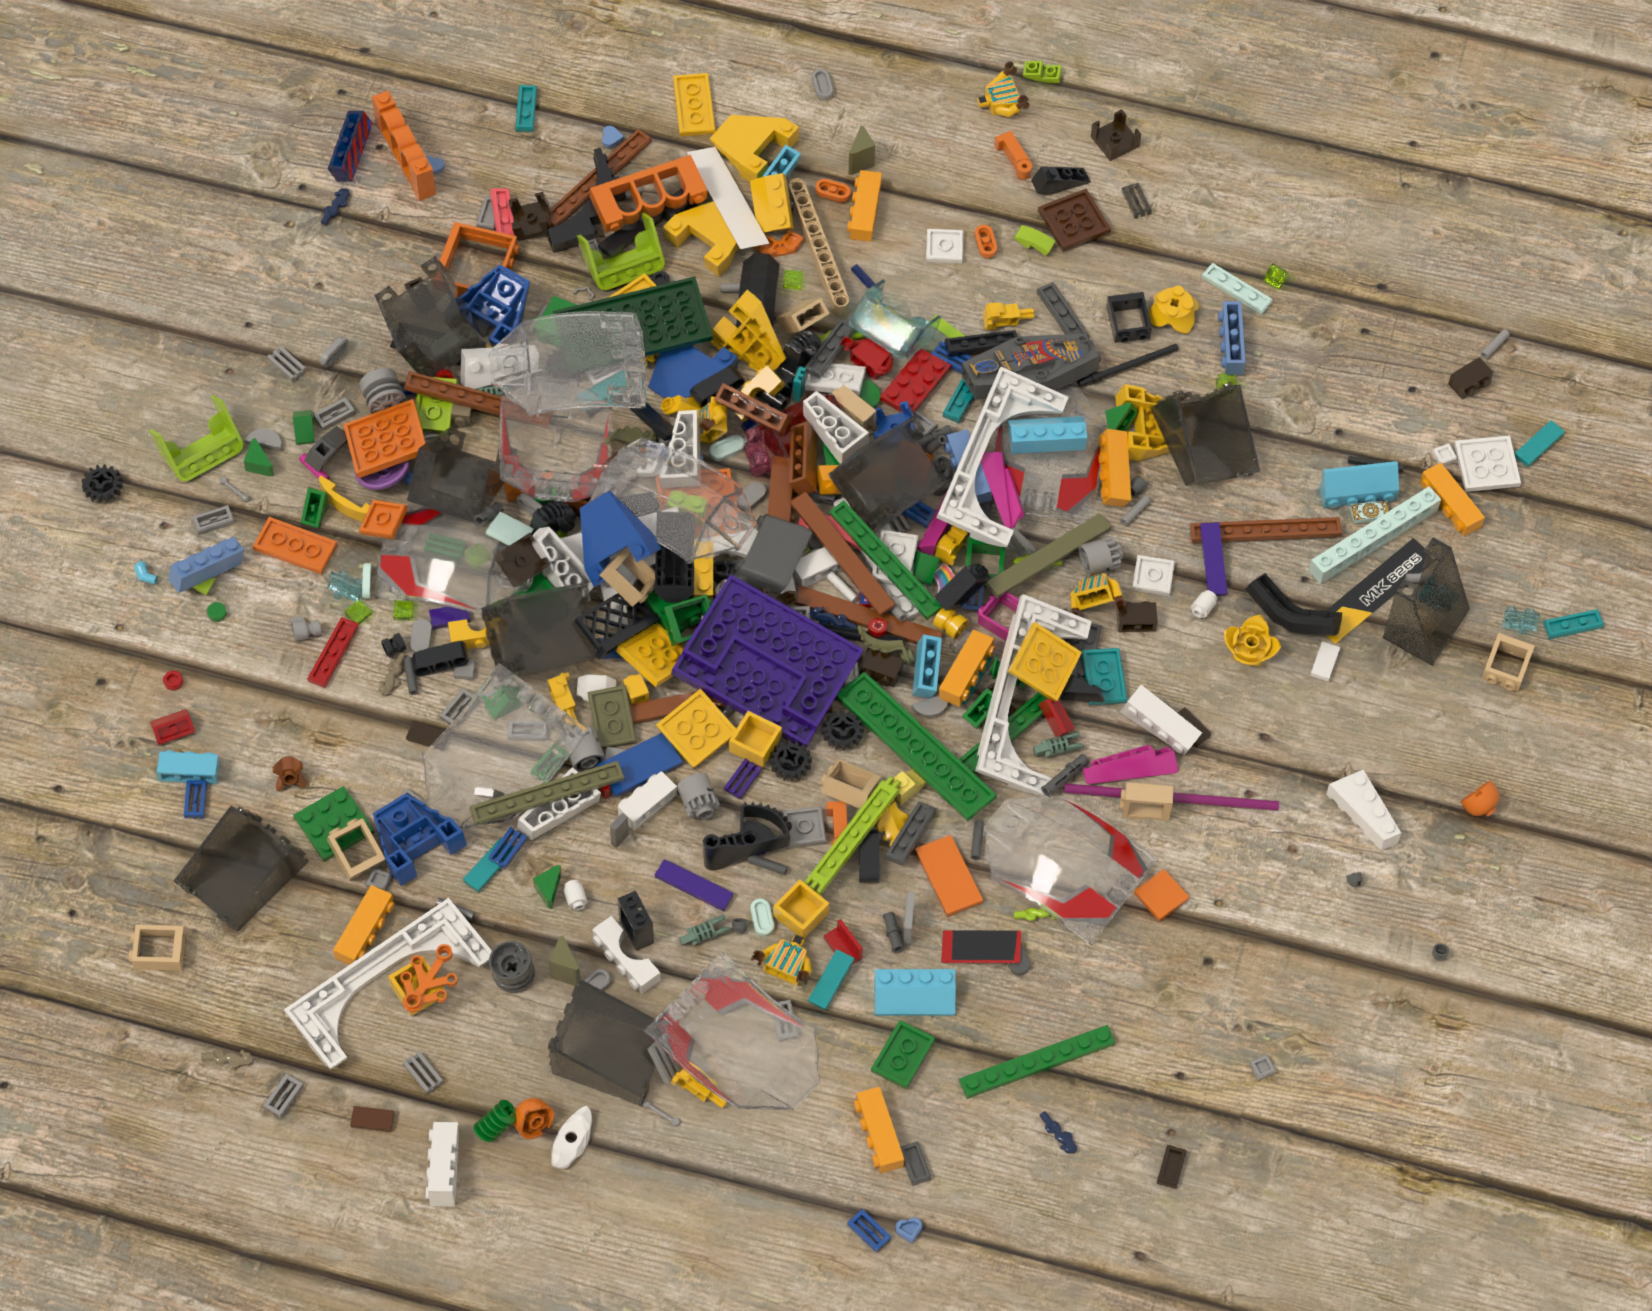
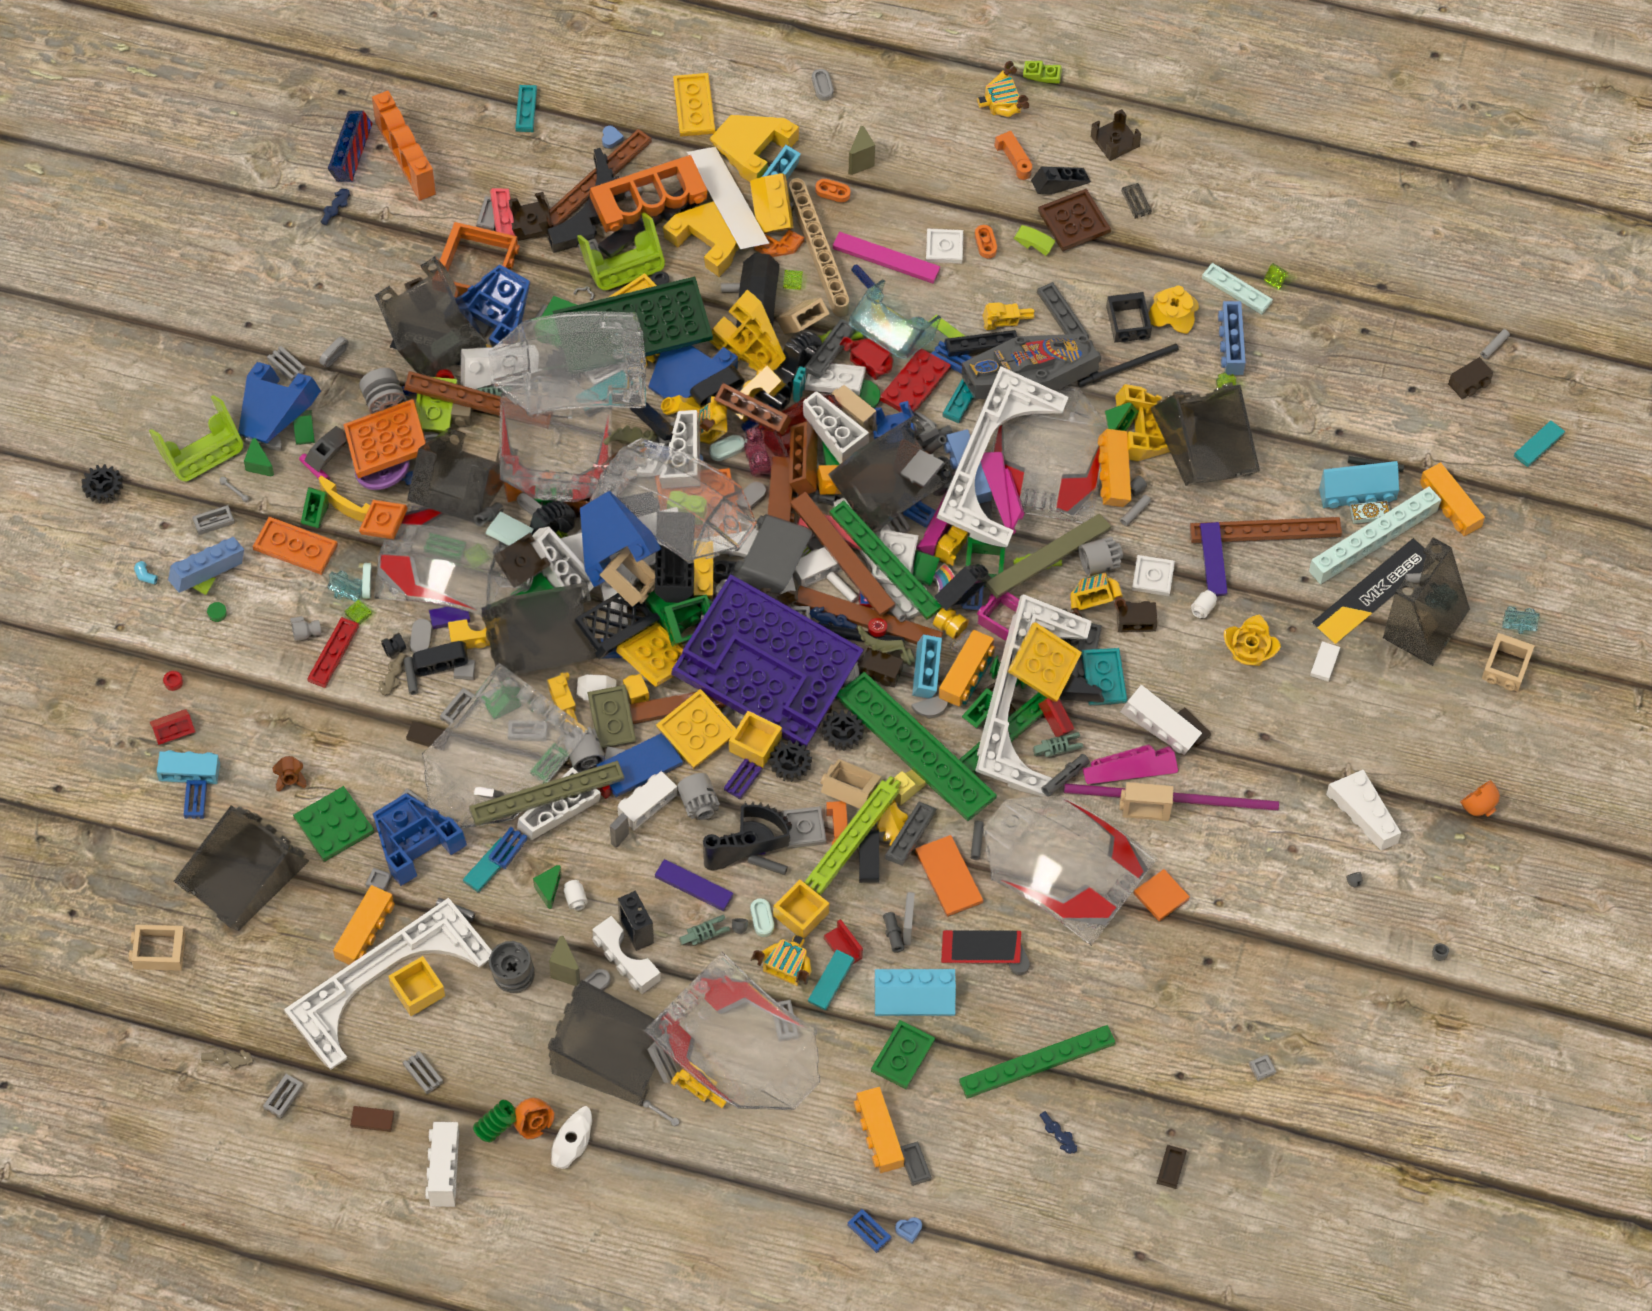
light grey tile [313,397,355,431] -> none
tan window [327,818,385,881] -> none
clear neon green tile [393,600,414,620] -> none
orange plant [400,944,458,1012] -> none
medium blue tile [426,156,445,175] -> none
light orange brick [847,170,882,242] -> none
medium azure slope [1008,416,1087,454] -> none
light grey tile [1008,528,1036,556] -> none
lime animal [1014,904,1061,921] -> none
black piece [1245,573,1342,636] -> none
white tile [1432,444,1457,466] -> none
white plate [1454,435,1521,492] -> none
teal tile [1543,609,1604,640] -> none
none -> blue wedge [238,362,321,443]
none -> dark pink tile [832,231,940,284]
none -> light grey piece [900,450,945,488]
none -> light grey tile [915,420,939,442]

